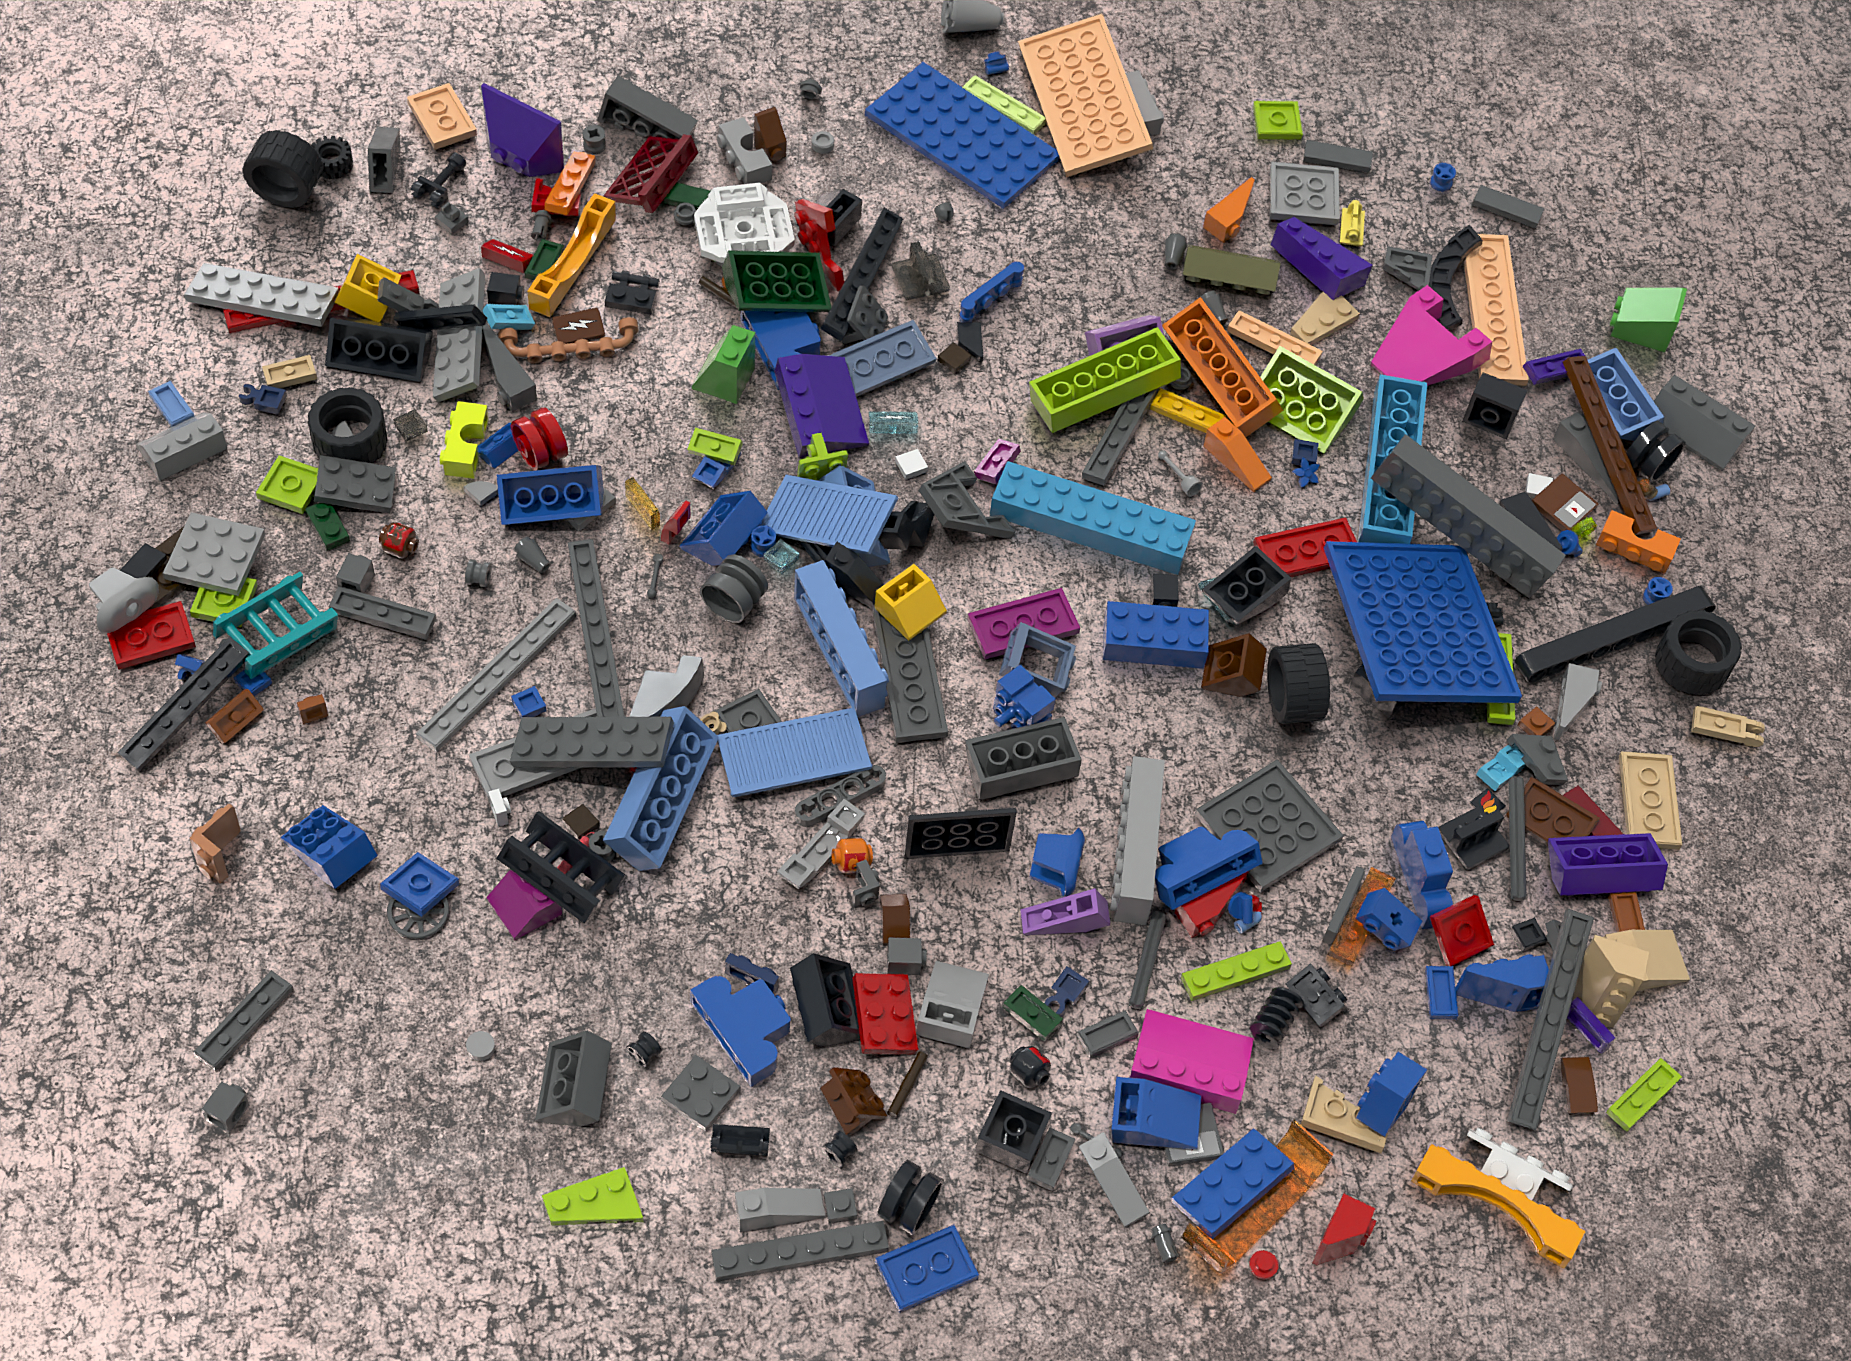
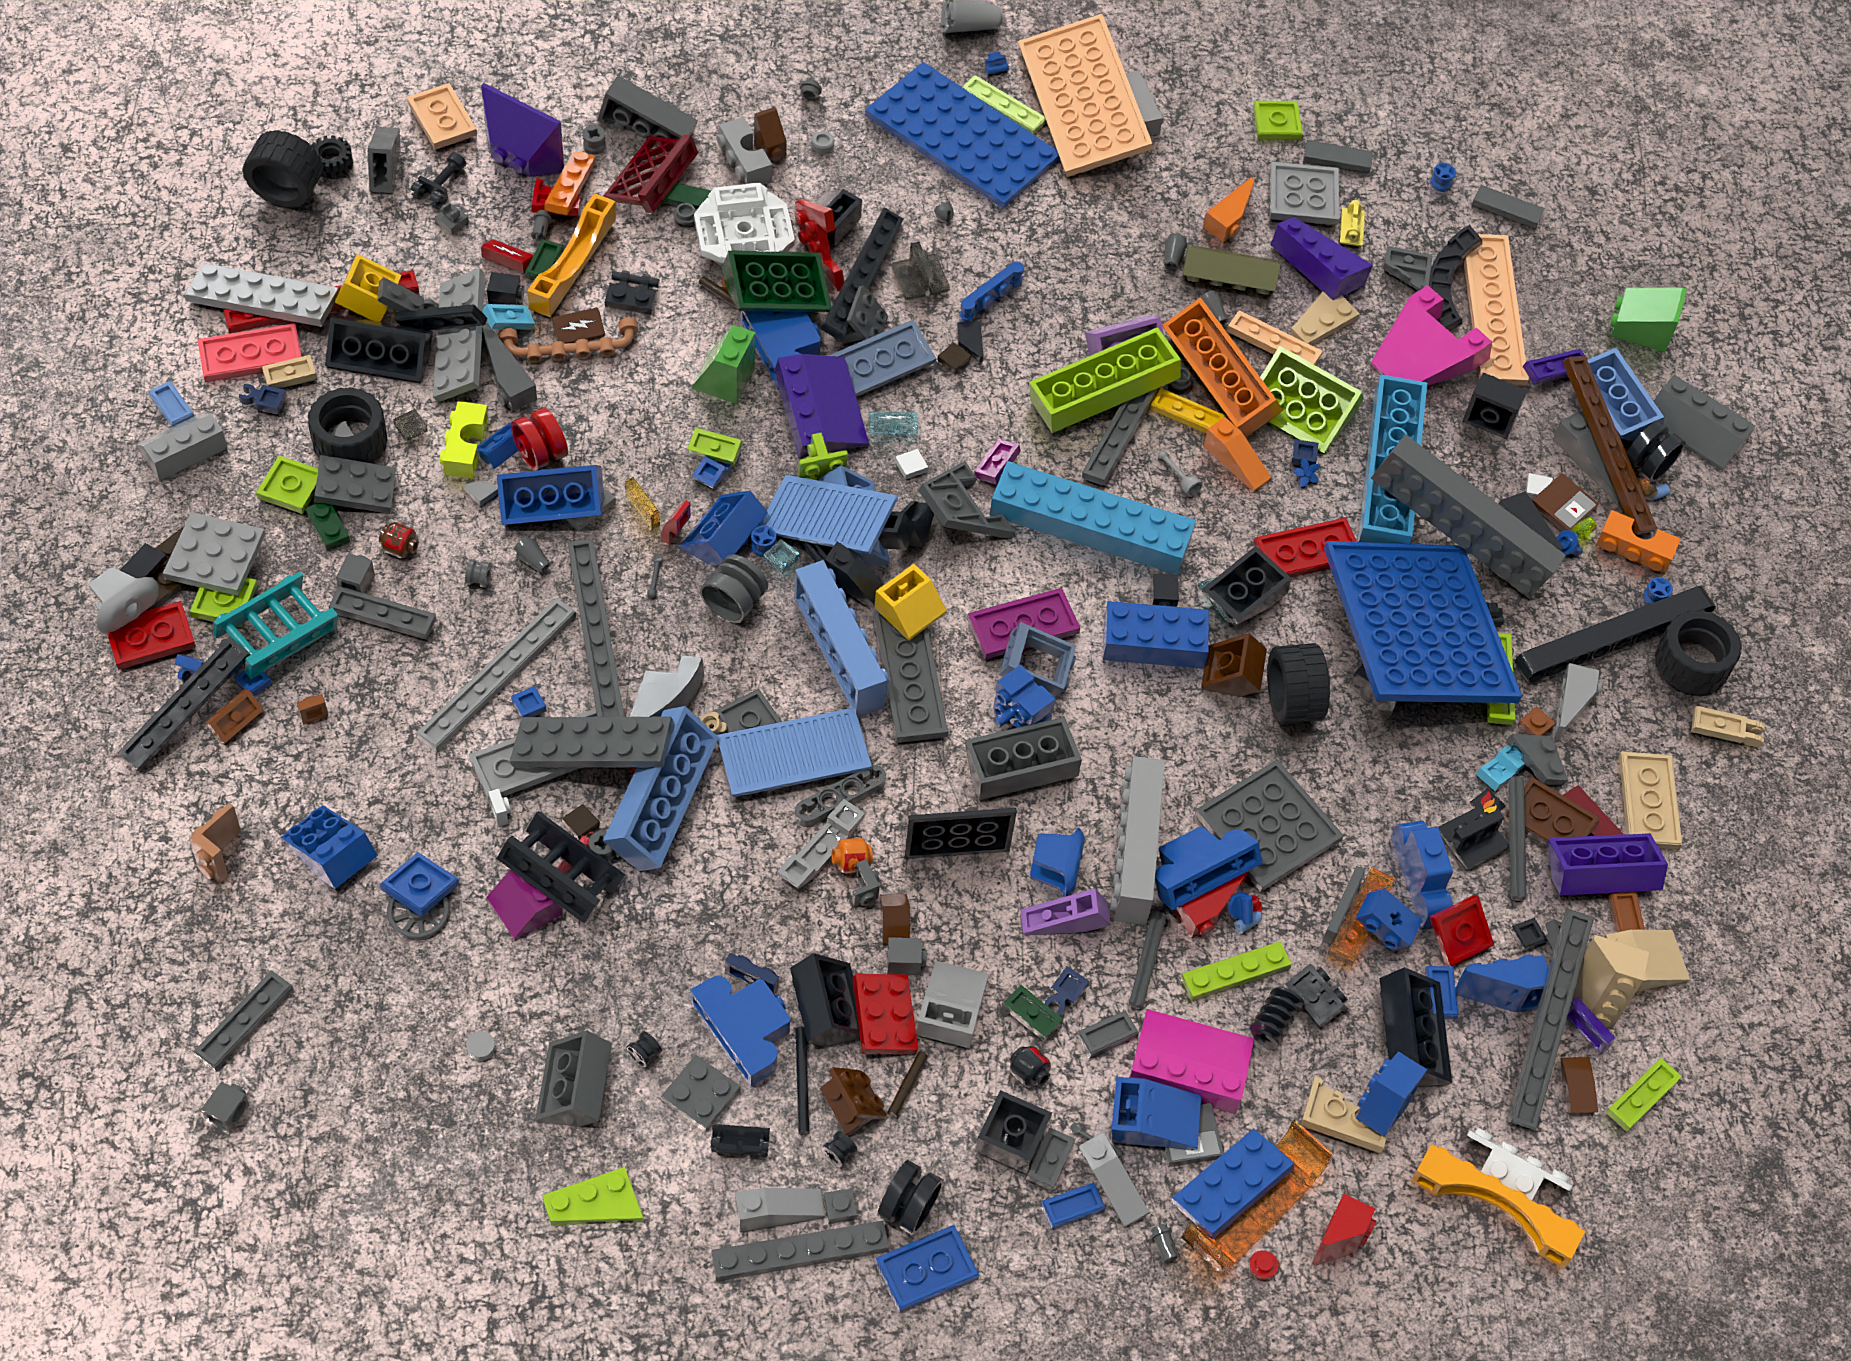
none -> coral tile [197,323,302,382]
none -> black bar [795,1027,810,1135]
none -> blue tile [1041,1182,1105,1230]
none -> black slope [1379,967,1452,1086]

